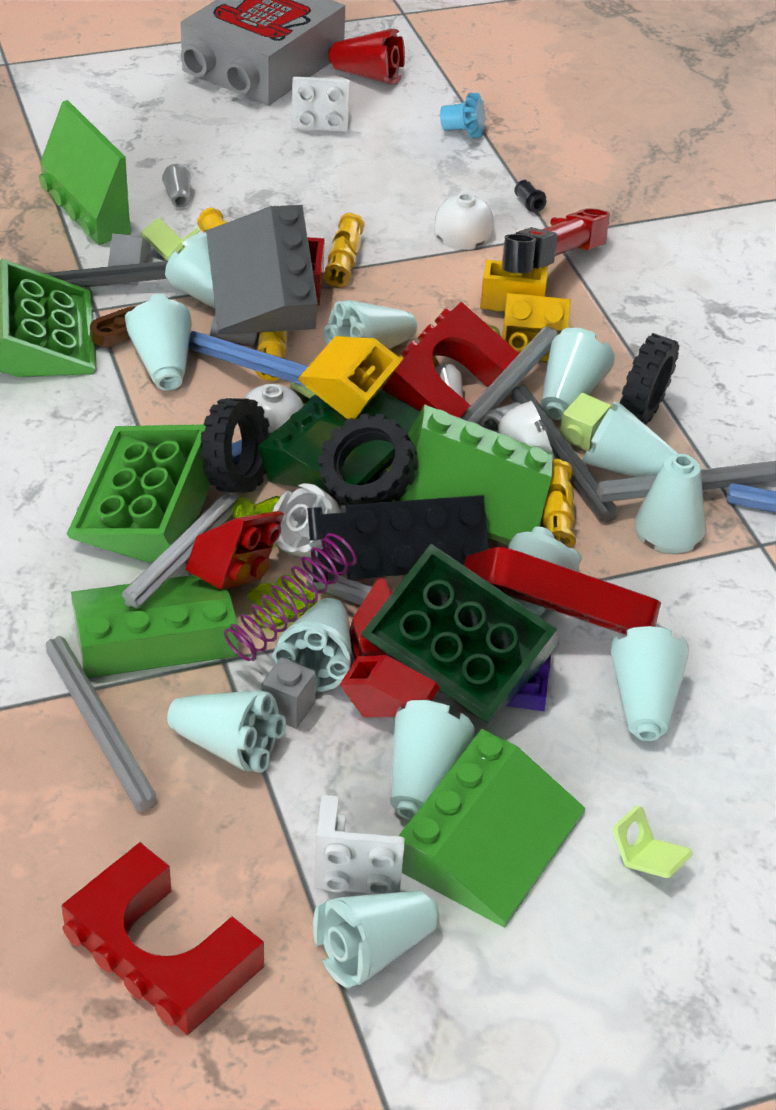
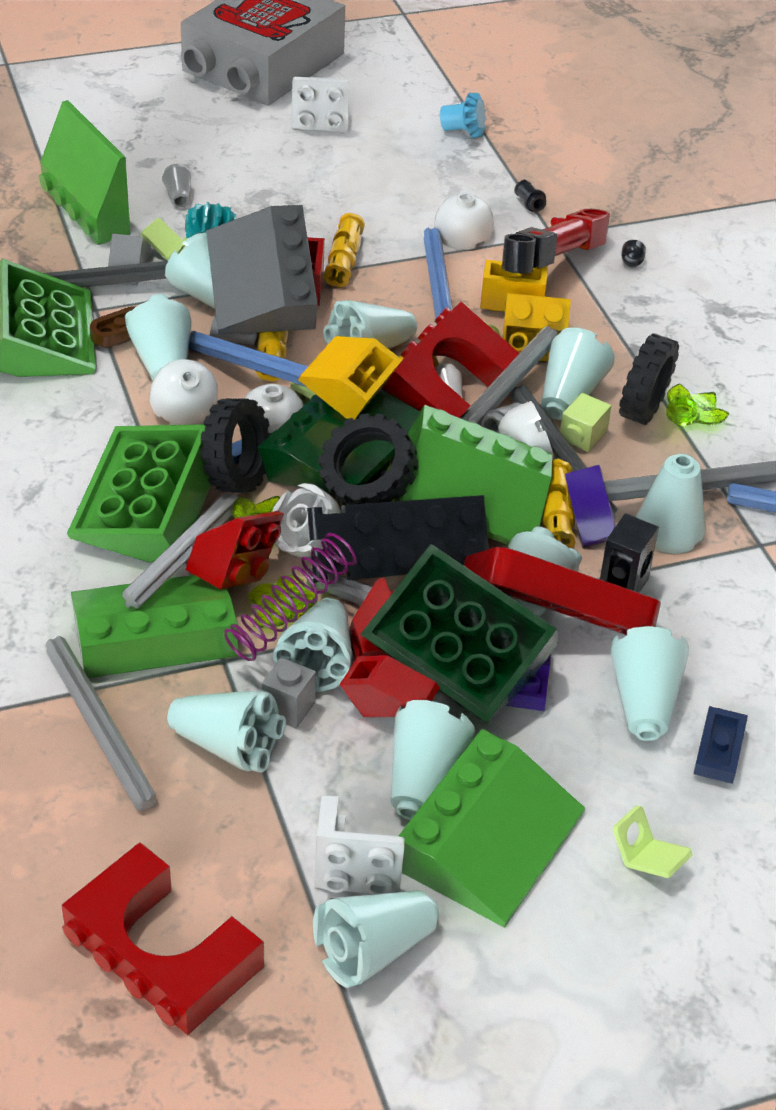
red cone [328,29,405,84] -> none
light aqua cone [582,401,678,477] -> none
none -> white cylinder [150,359,218,425]
none -> teal gear [185,202,236,238]
none -> medium blue axle [423,227,452,318]
none -> dark purple slope [565,464,616,547]
none -> black brick [600,513,659,593]
none -> black hinge [621,240,646,267]
none -> clear neon green plate [666,384,729,426]
none -> dark blue plate [693,706,748,784]

